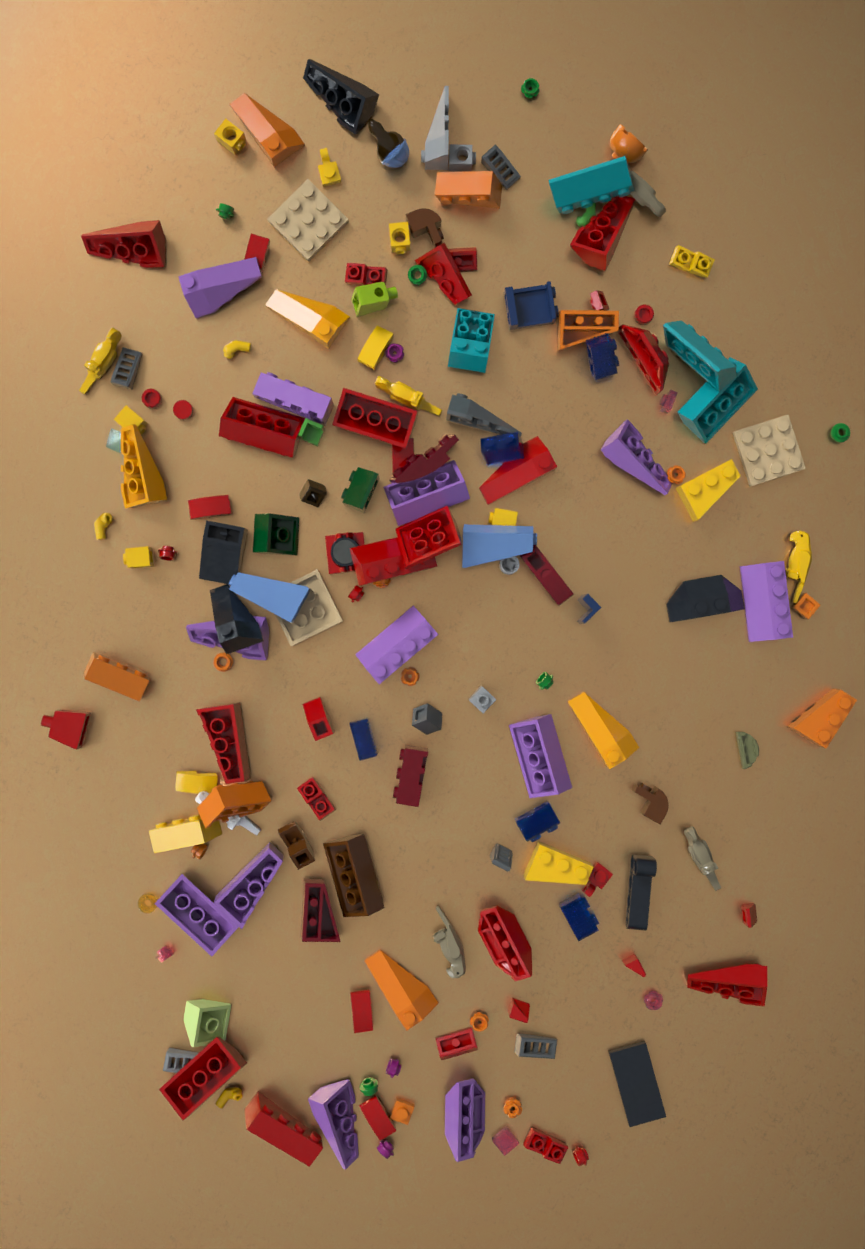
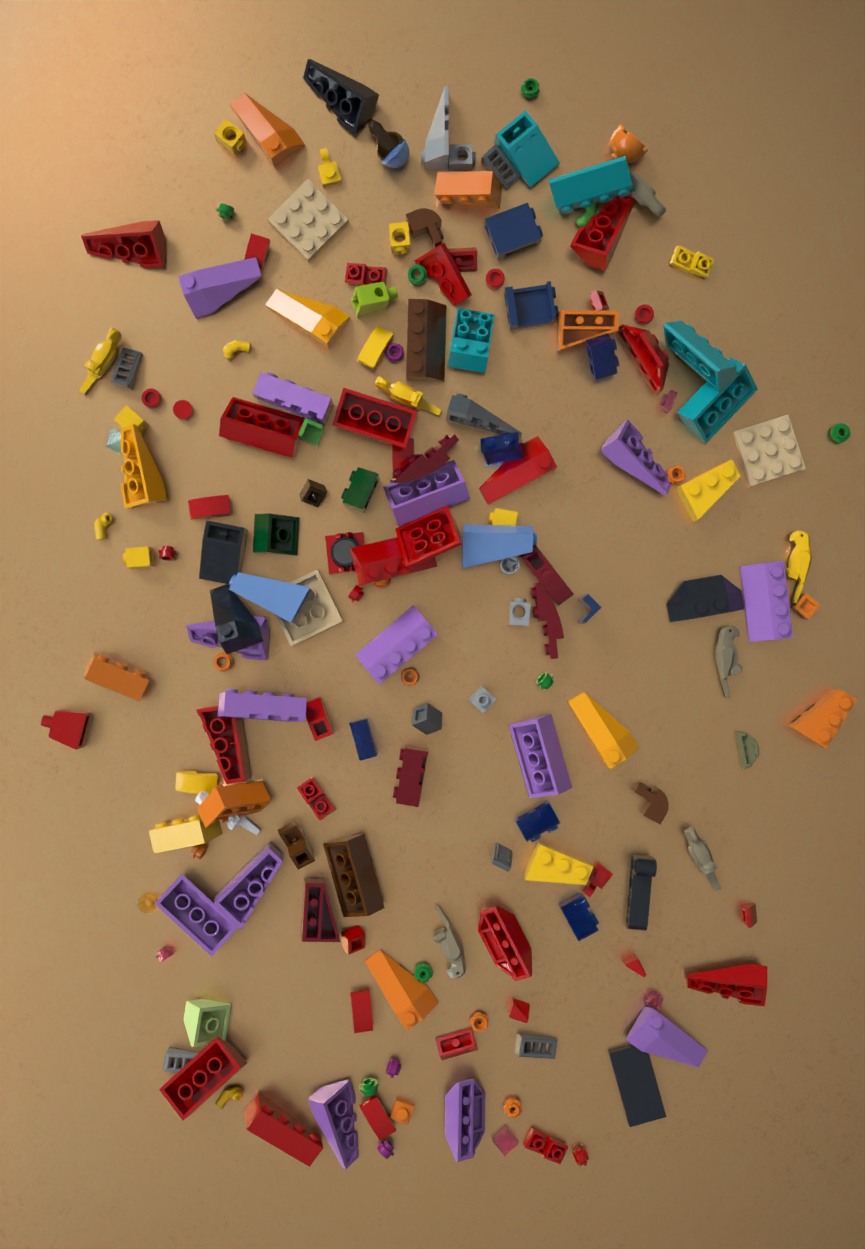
none -> medium lavender wedge [218,689,307,722]
none -> red slope [341,926,365,955]
none -> reddish brown slope [406,299,447,382]
none -> green plate [414,964,433,983]
none -> dark blue panel [484,203,543,260]
none -> red tile [485,268,505,289]
none -> teal slope [494,110,560,188]
none -> light grey brick [508,598,531,626]
none -> dark red slope [531,583,564,659]
none -> medium lavender wedge [625,1006,708,1068]
none -> dark tan animal [715,626,742,698]

